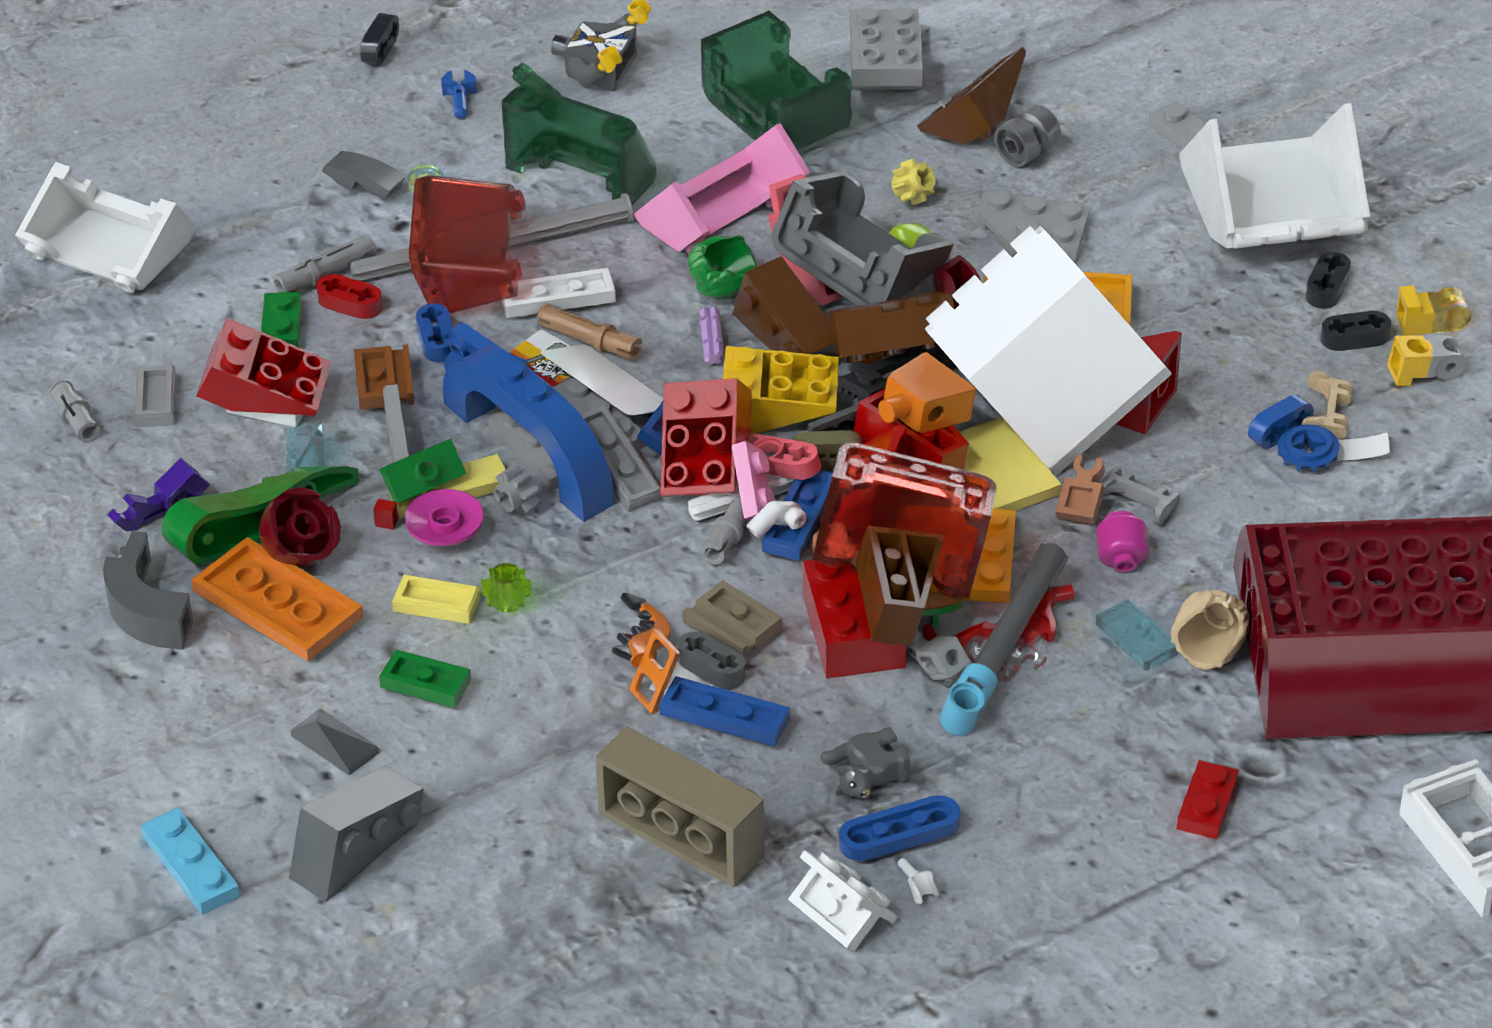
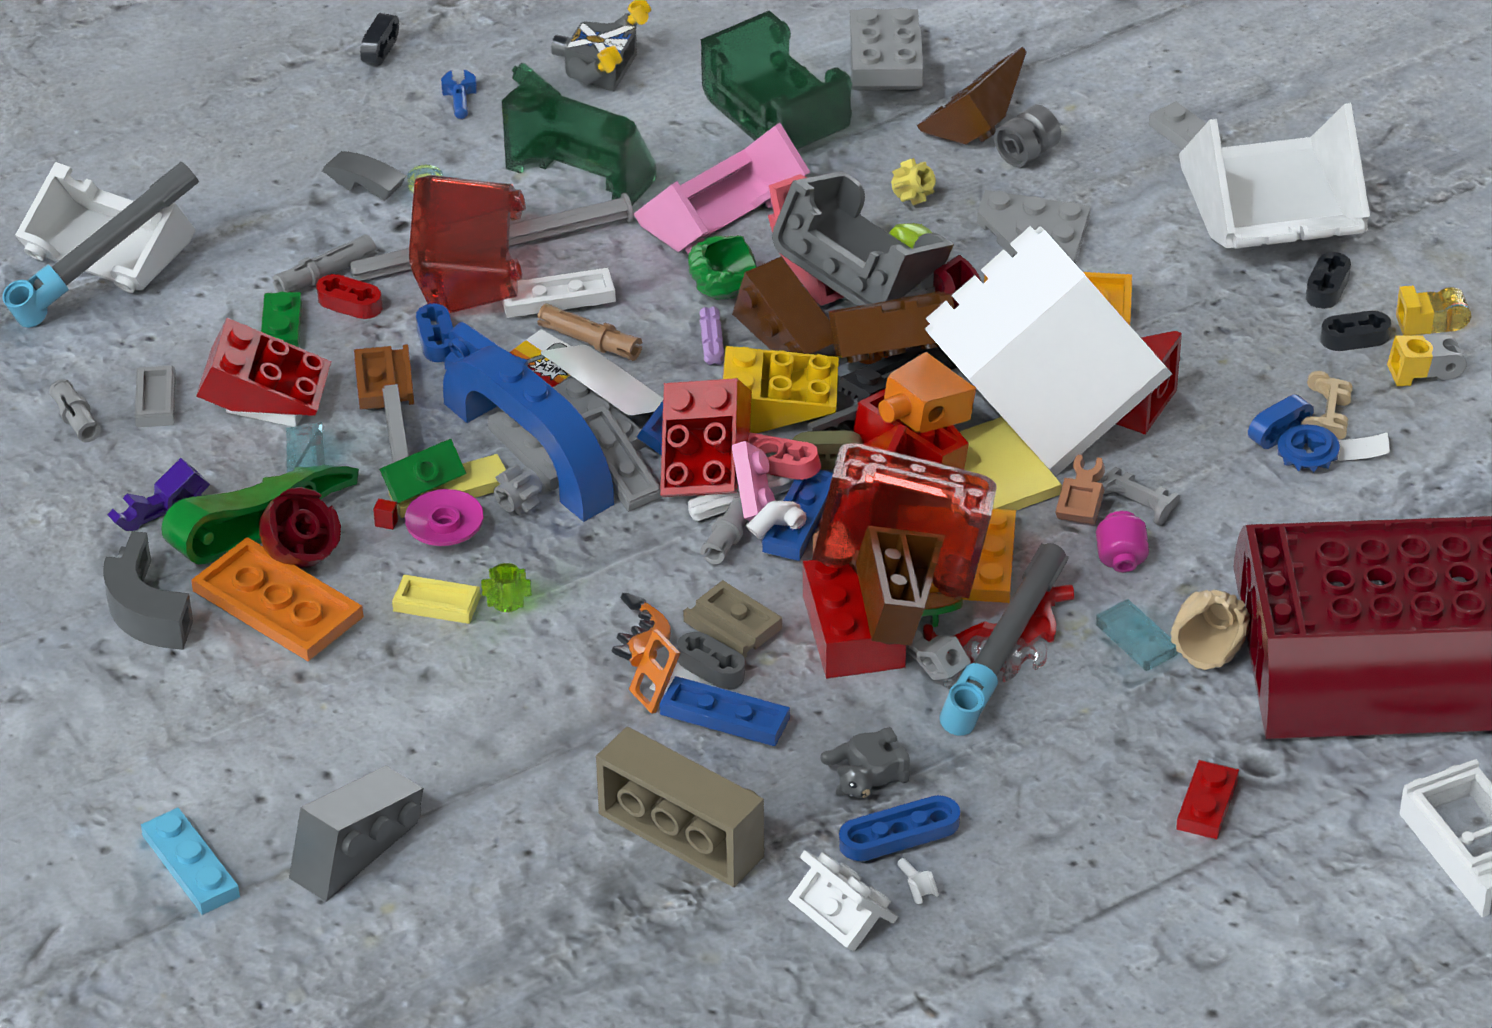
dark grey slope [291,708,379,775] -> none
green plate [379,649,471,708] -> none
none -> dark grey piece [2,162,199,328]

